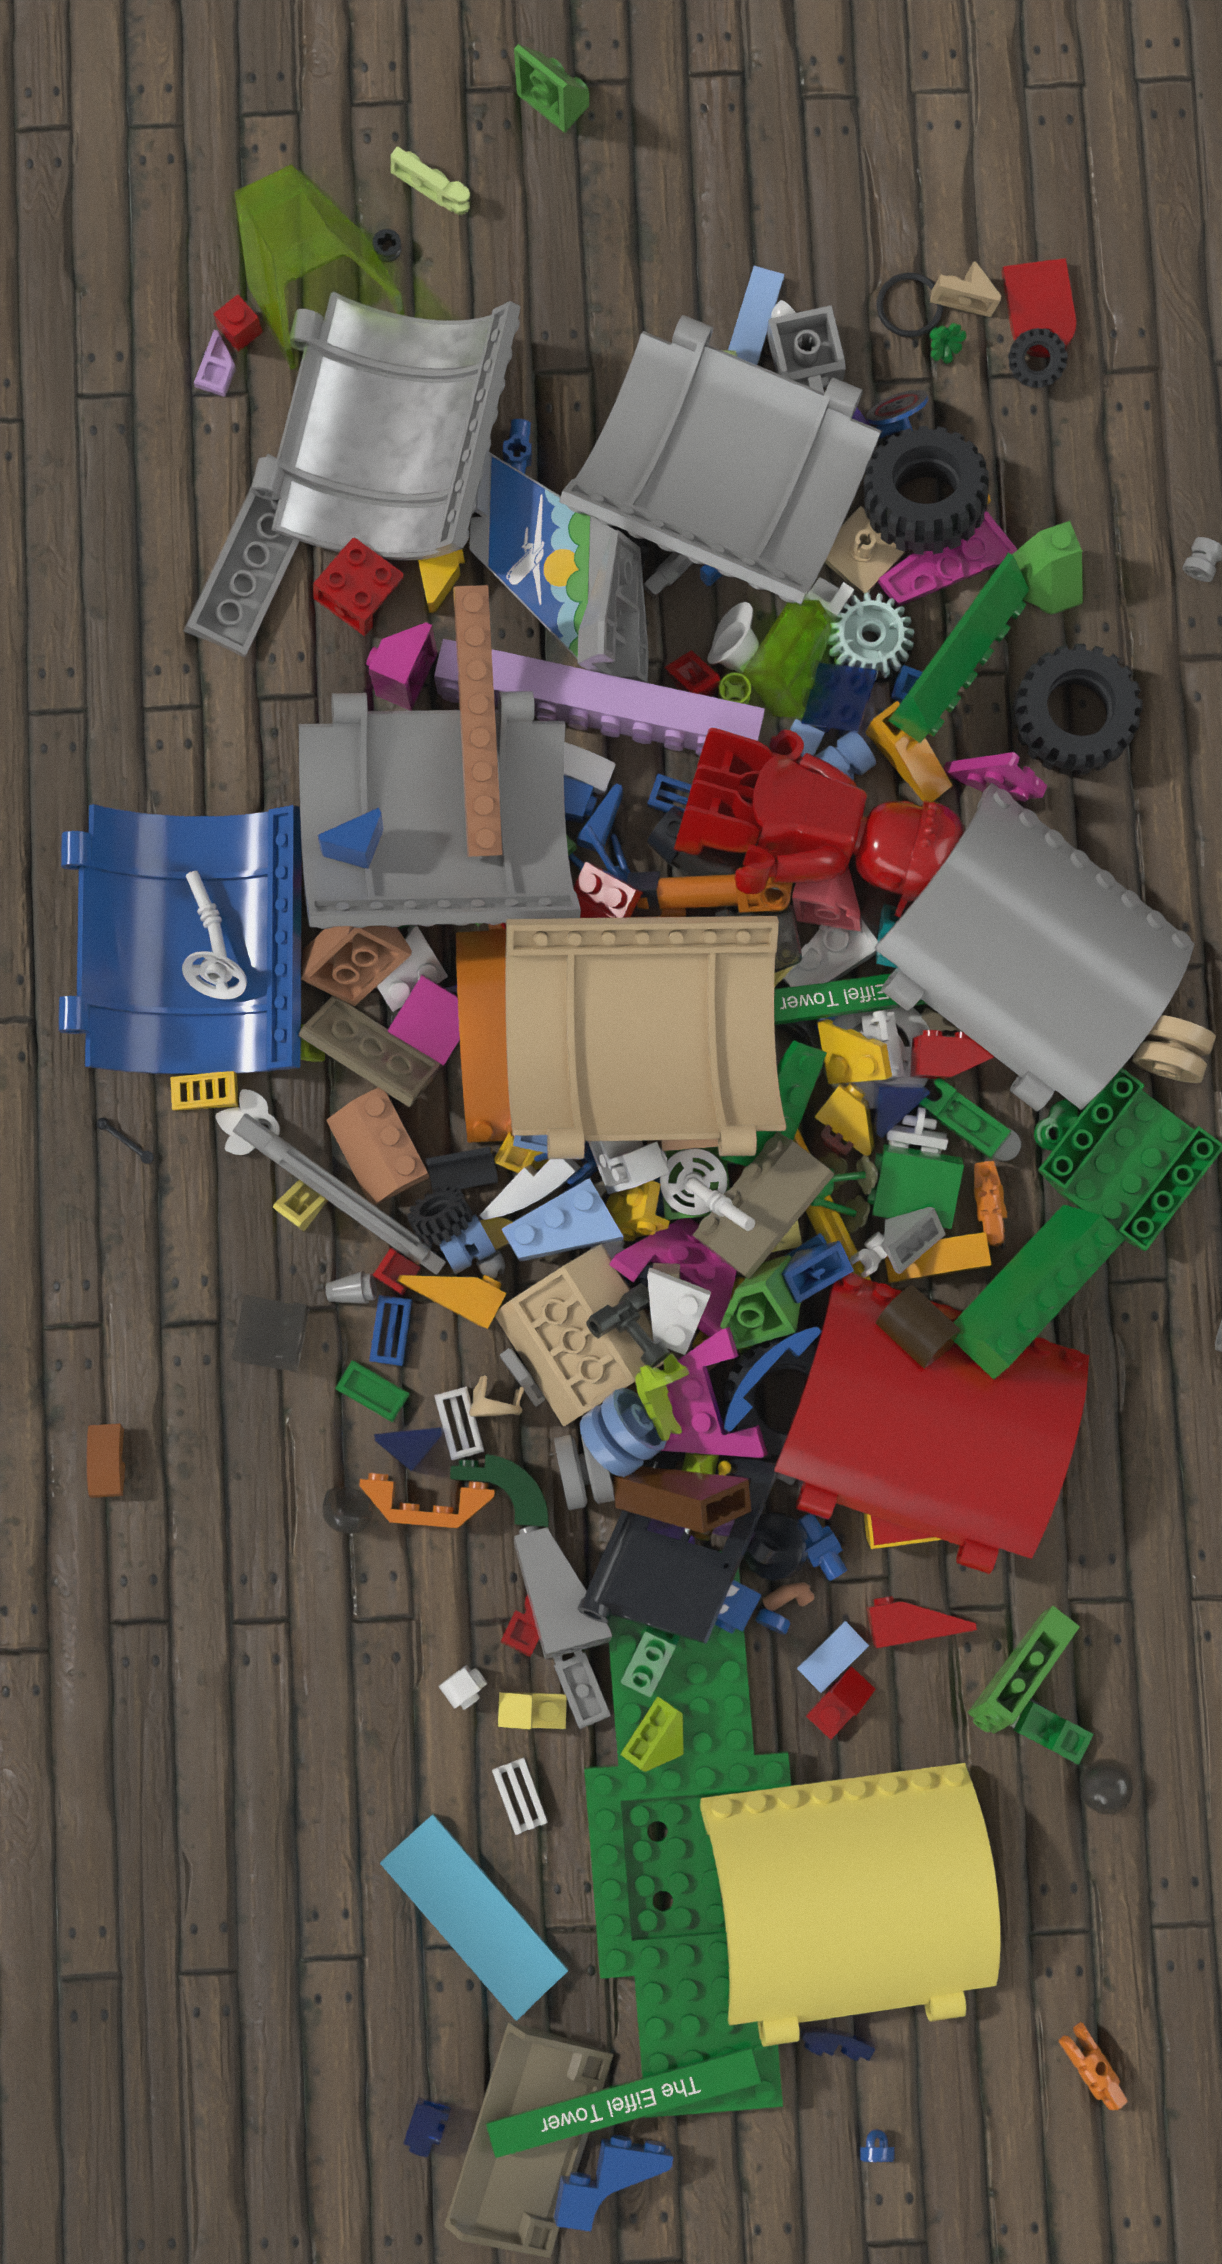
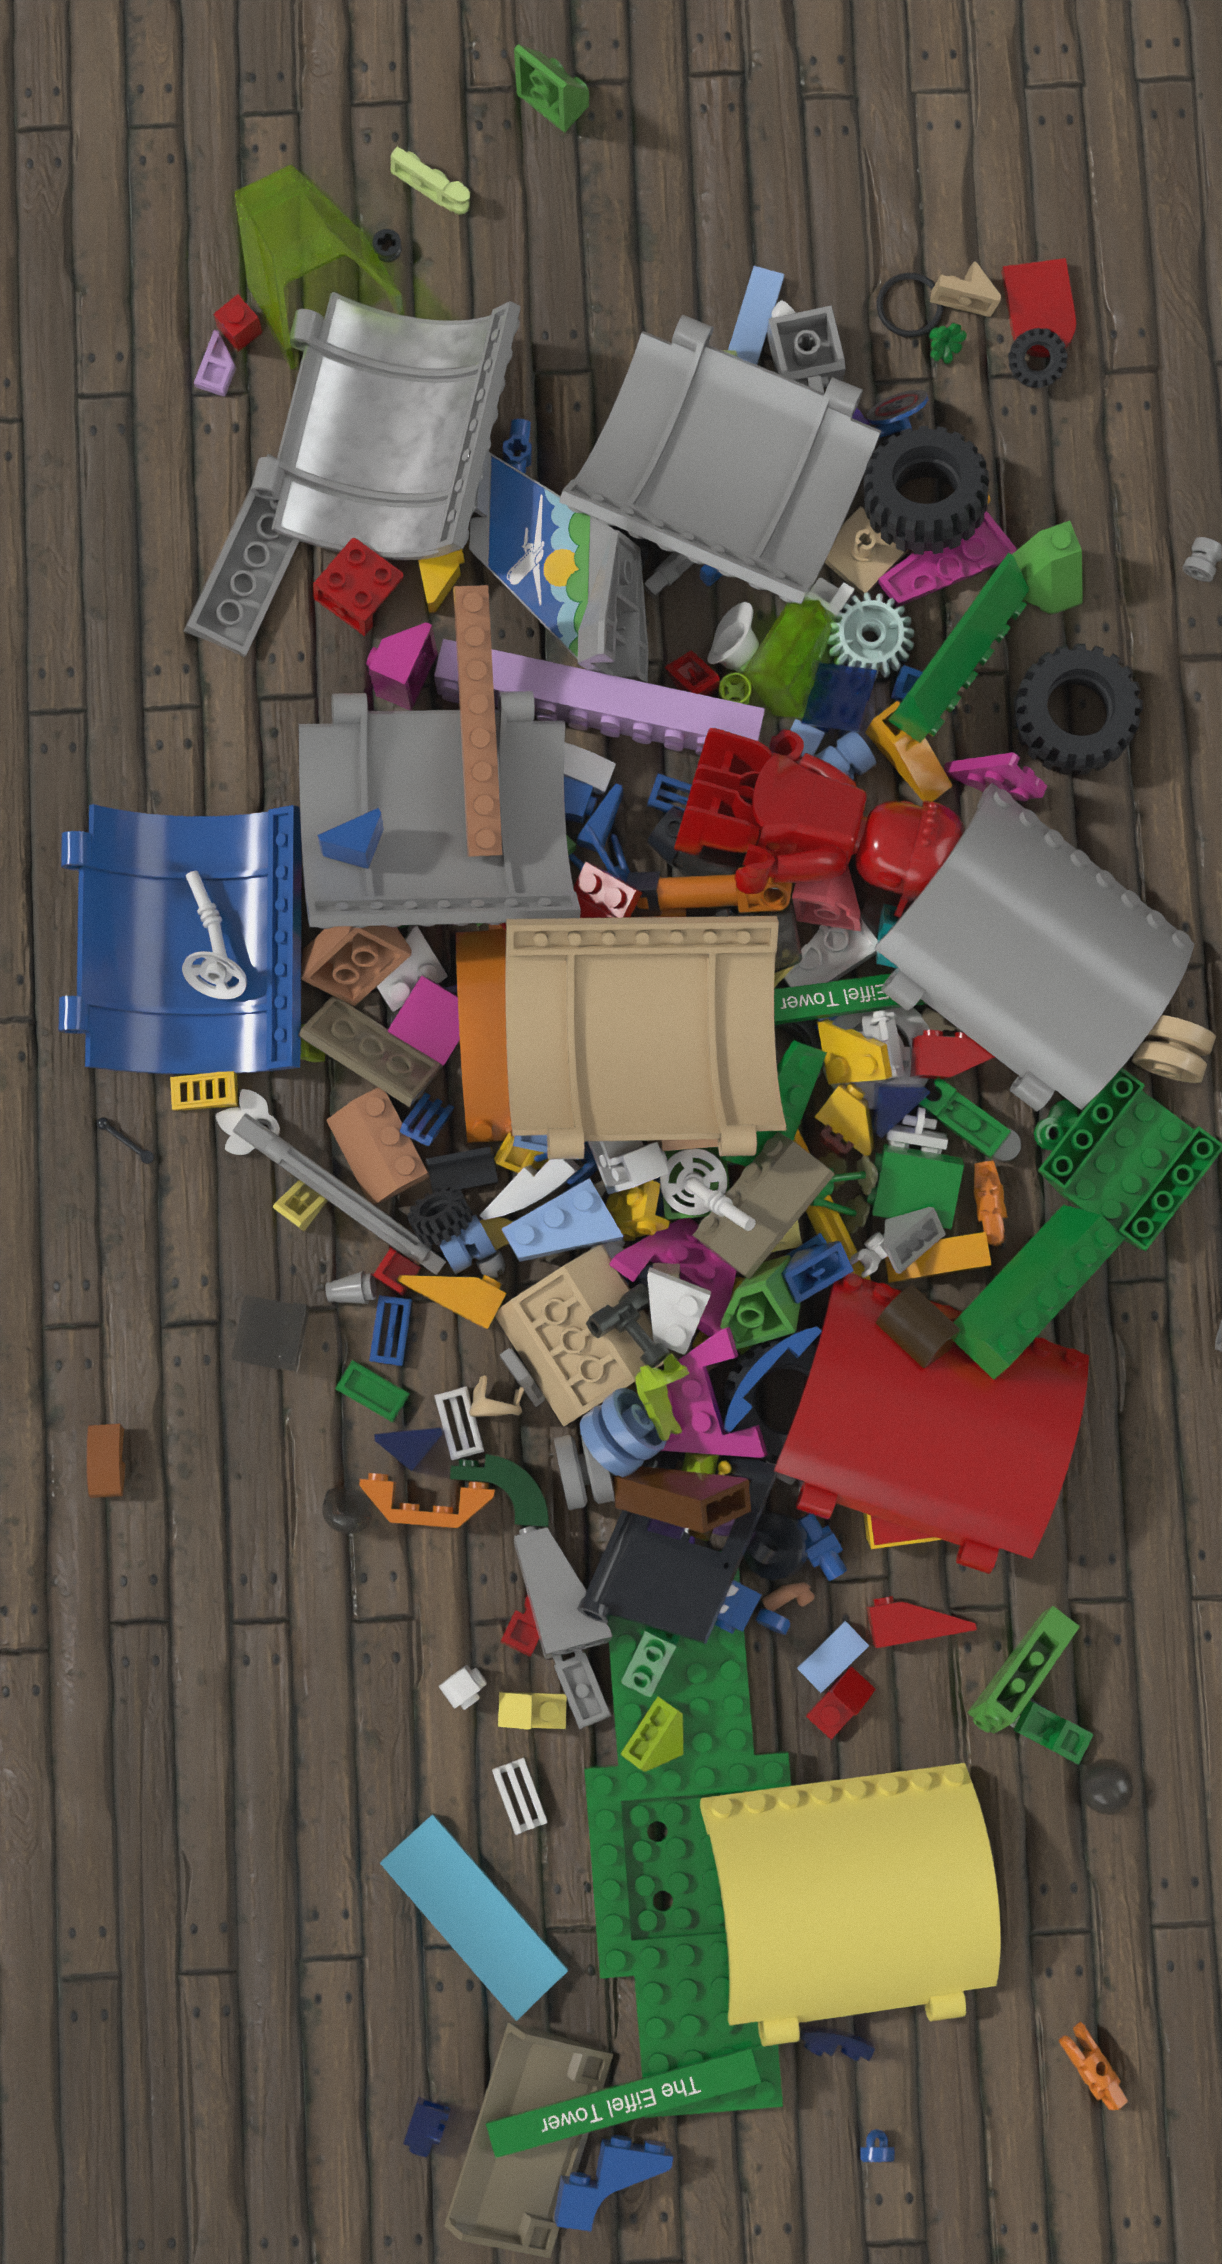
none -> blue tile [399,1093,454,1146]

